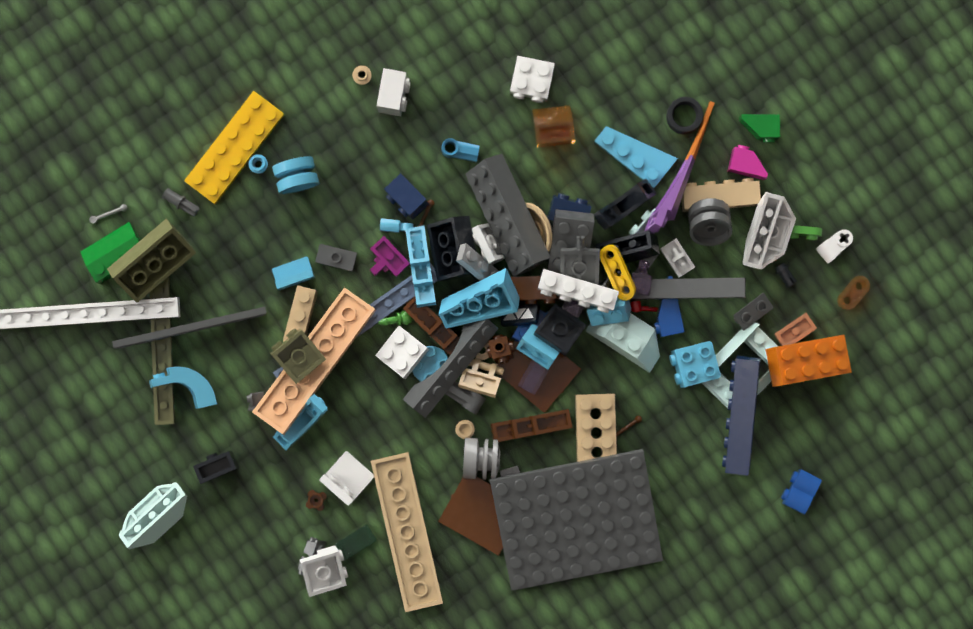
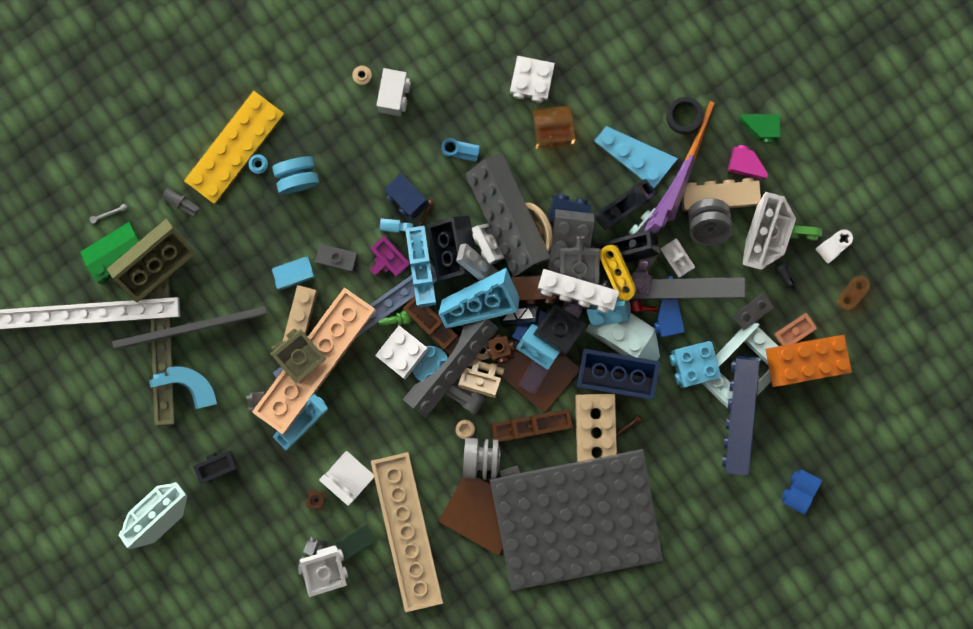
none -> dark blue slope [577,349,660,400]

